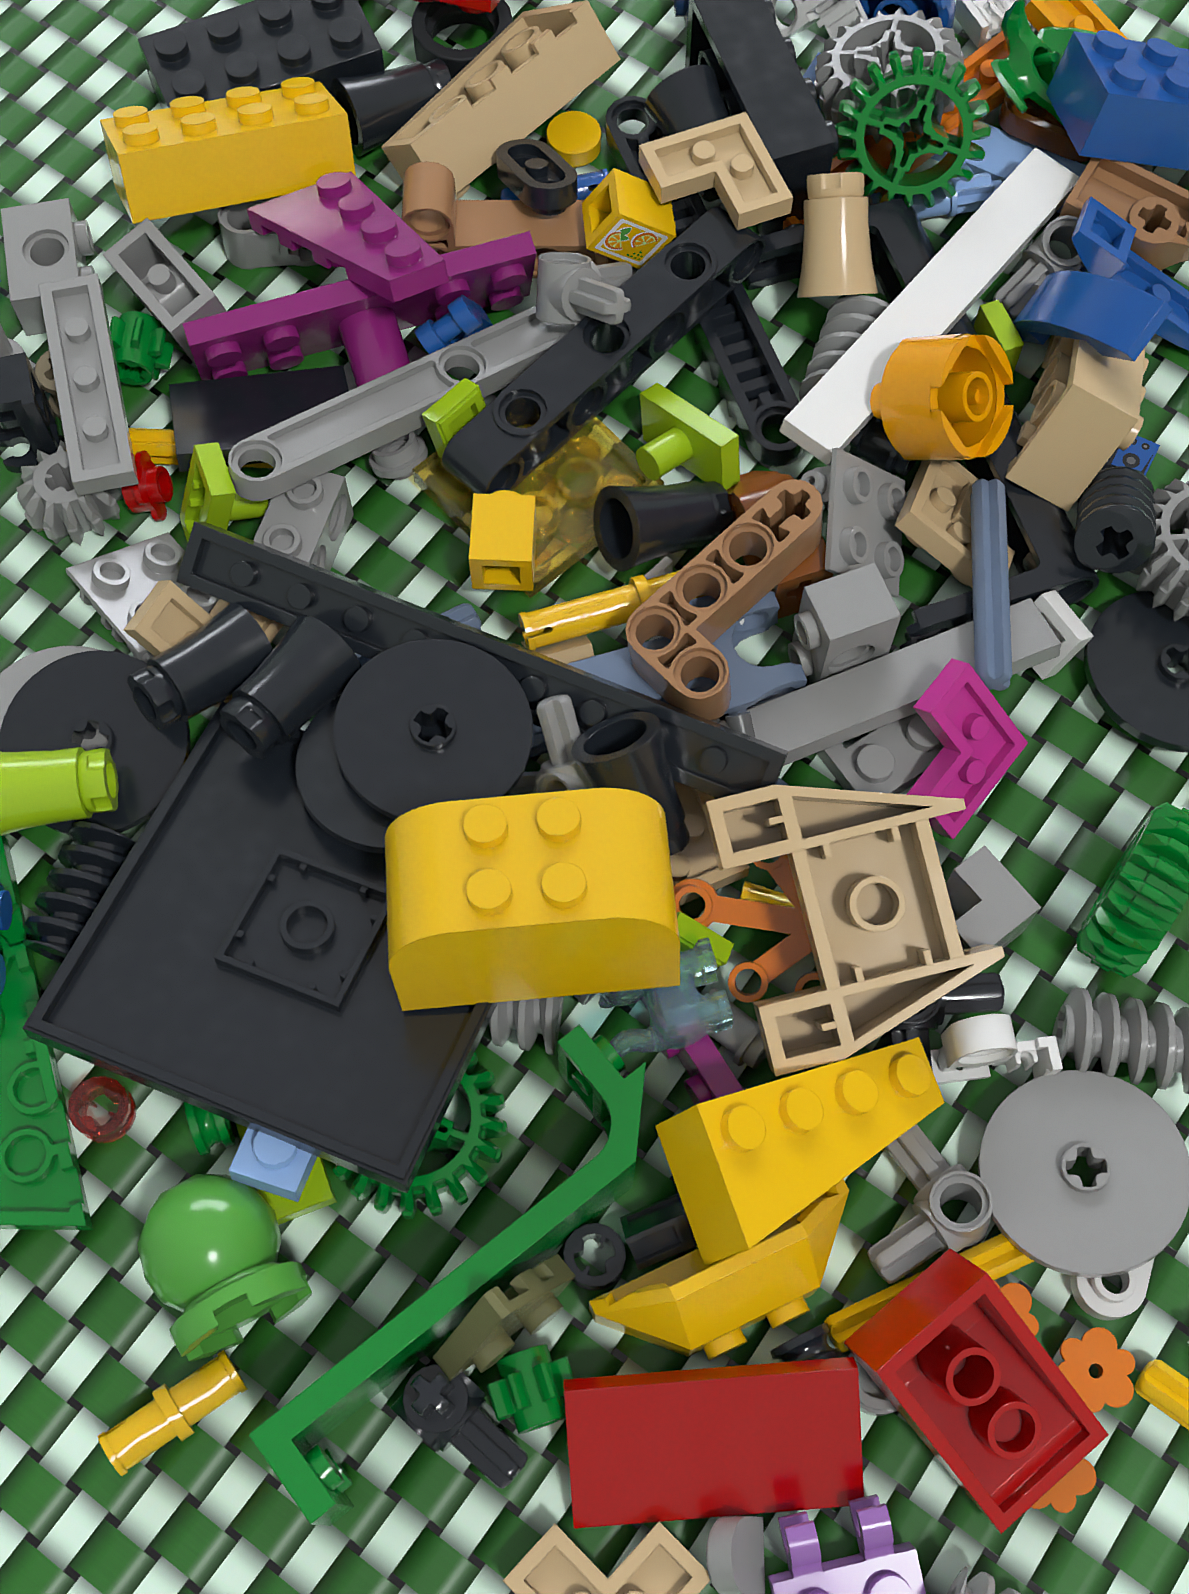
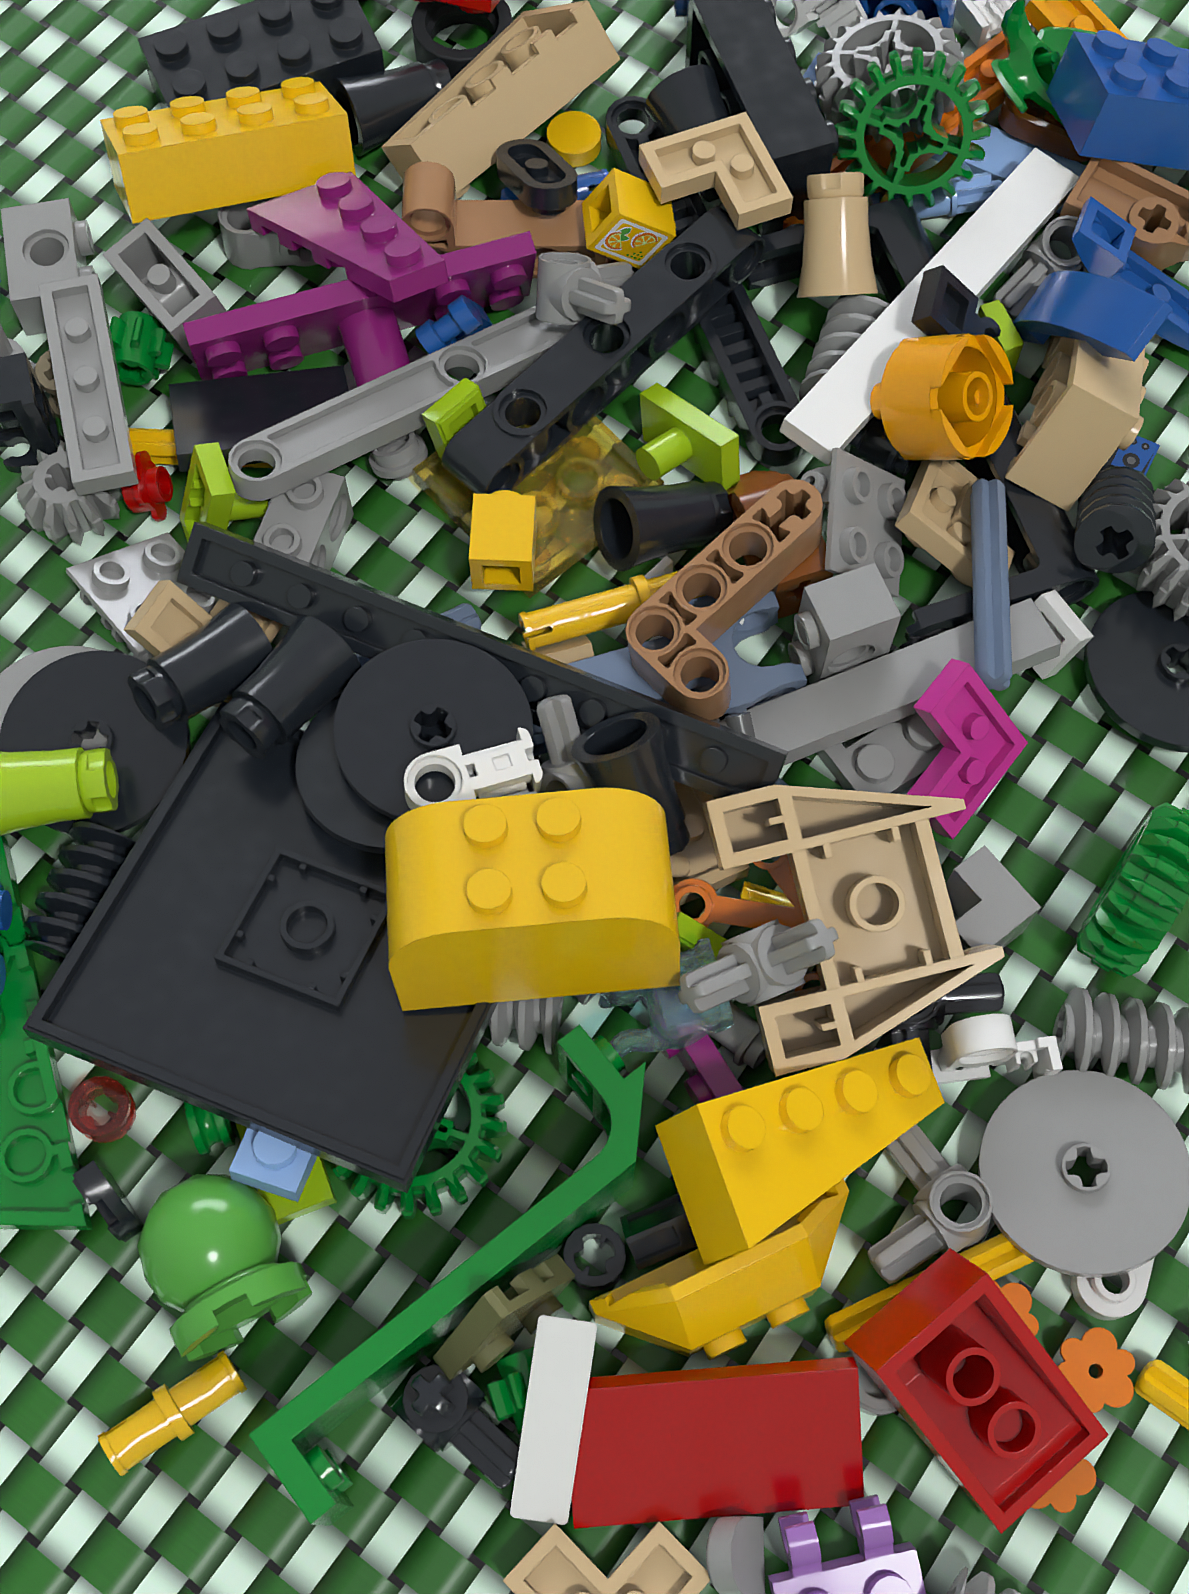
black bush [770,1323,843,1362] -> none
none -> black tile [72,1160,144,1243]
none -> white piece [404,728,543,810]
none -> white sticker [510,1315,597,1525]
none -> light grey axle [677,919,839,1014]
none -> black plate [911,265,1001,338]

